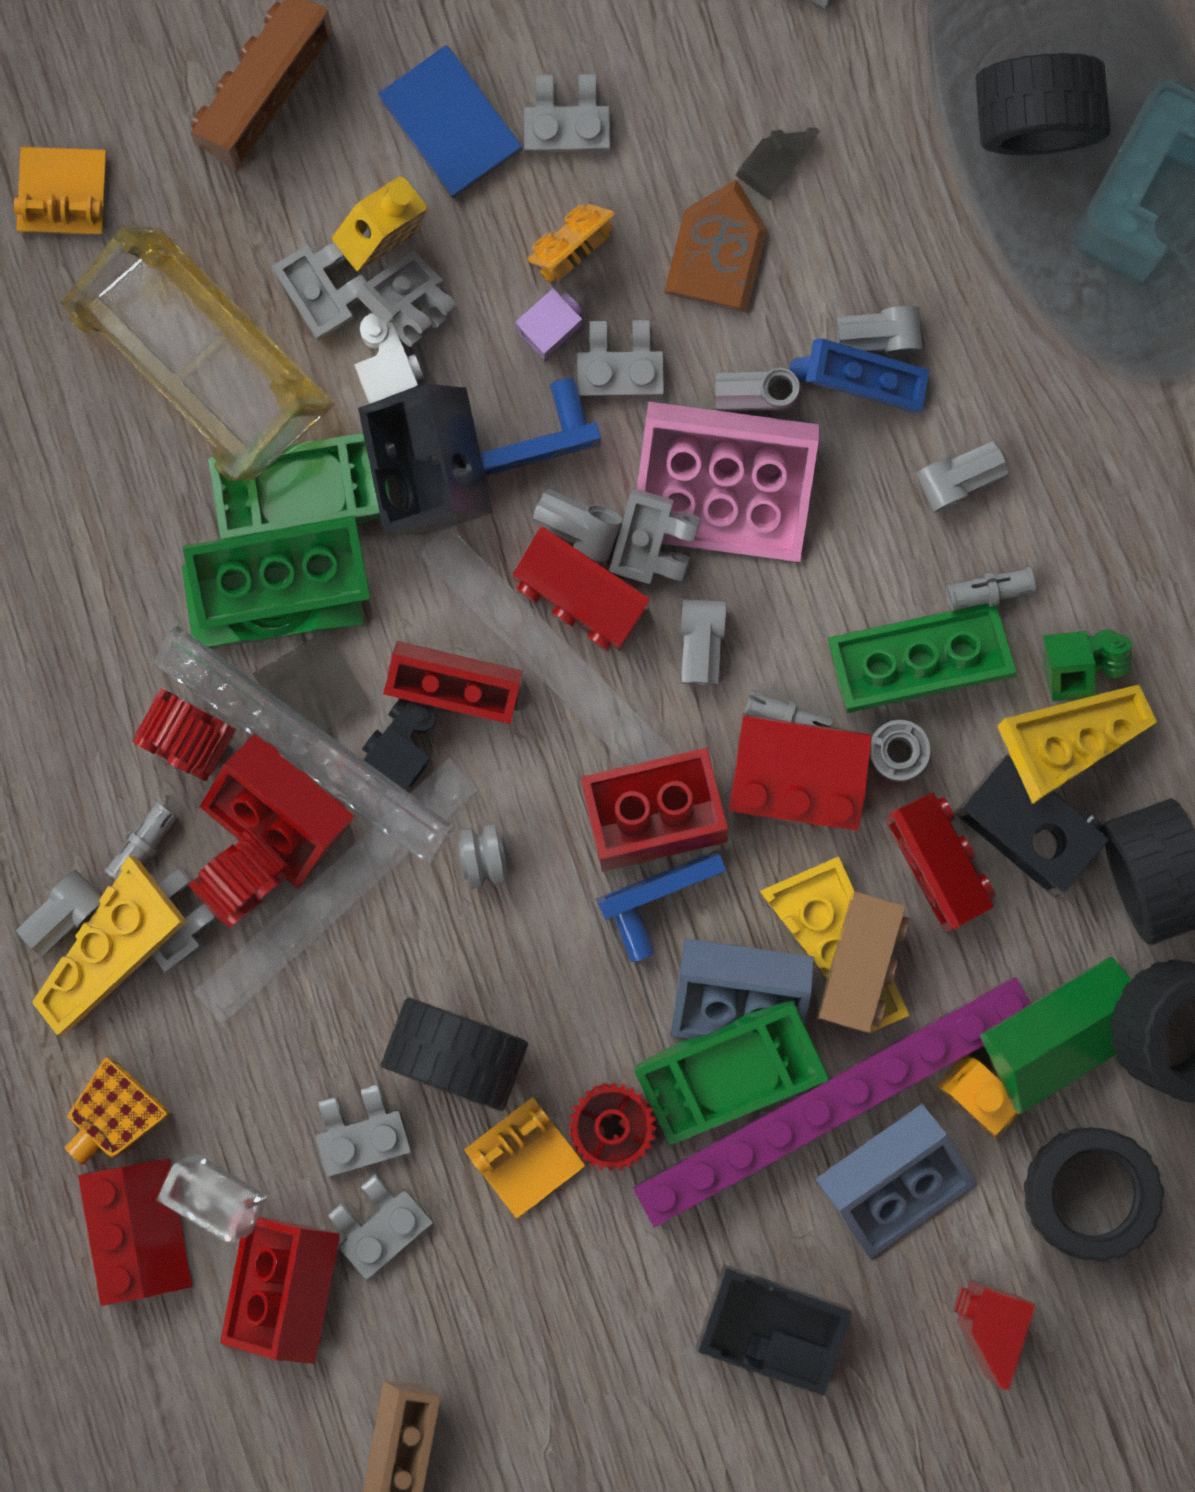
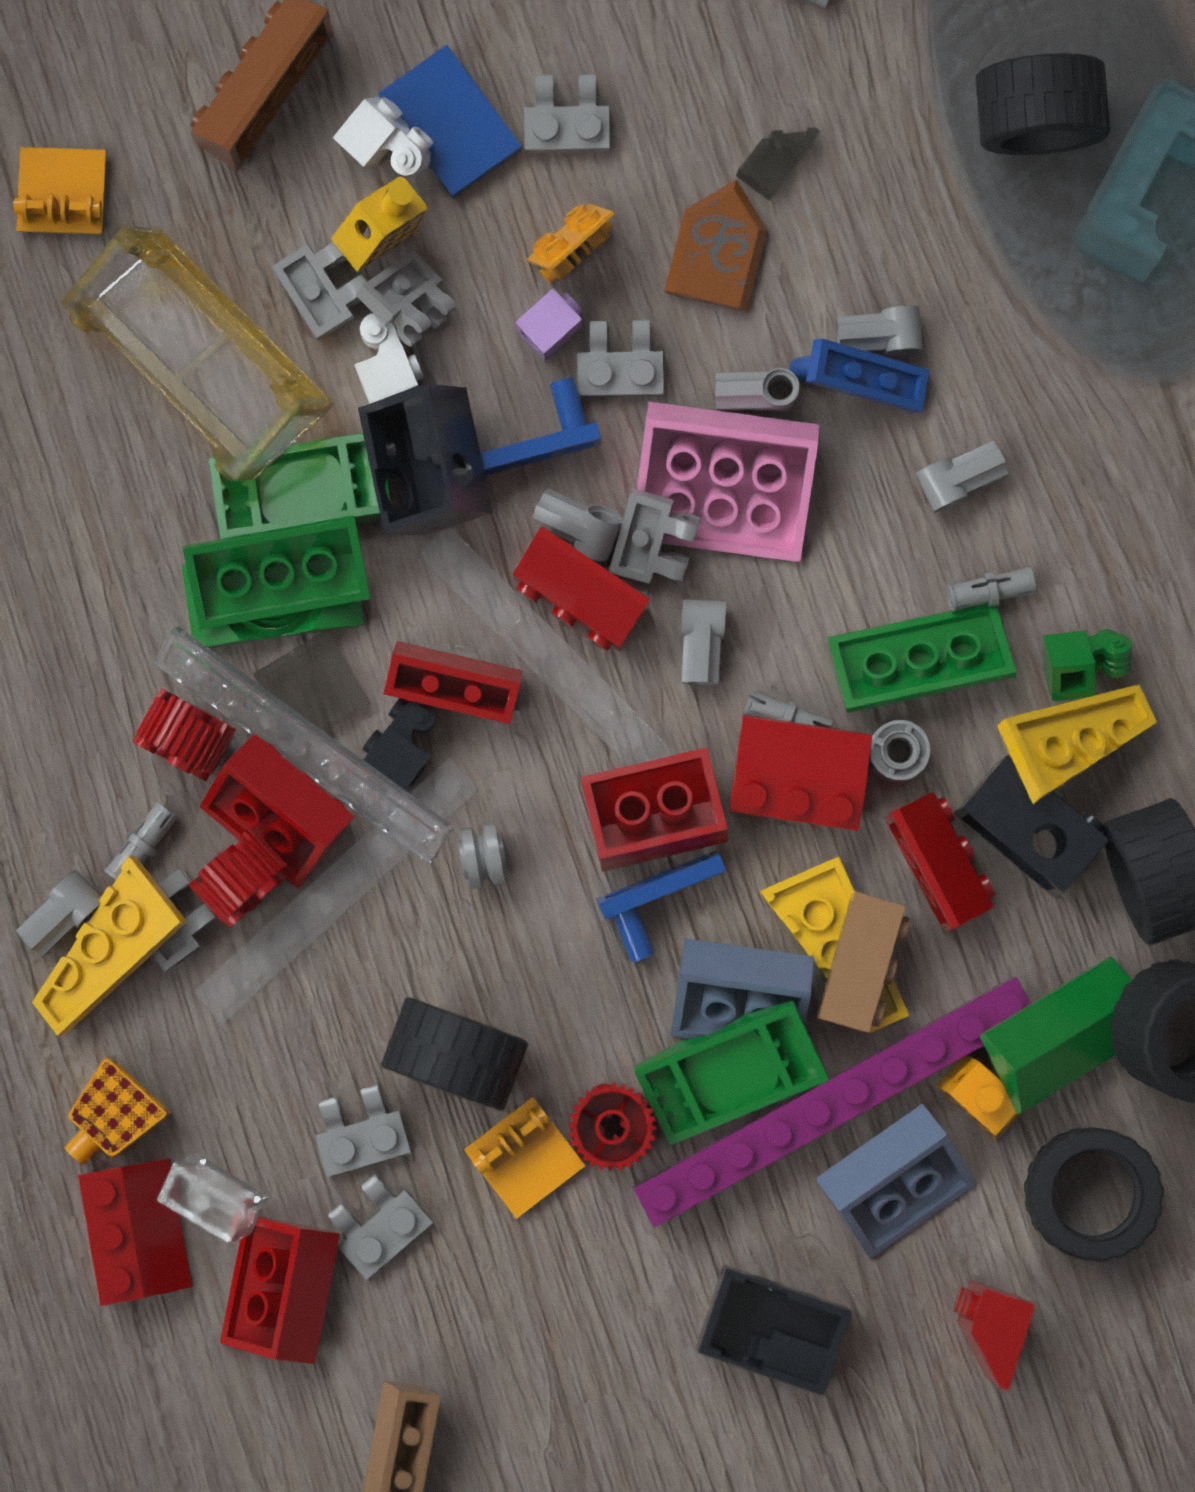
none -> white brick [333,97,433,176]

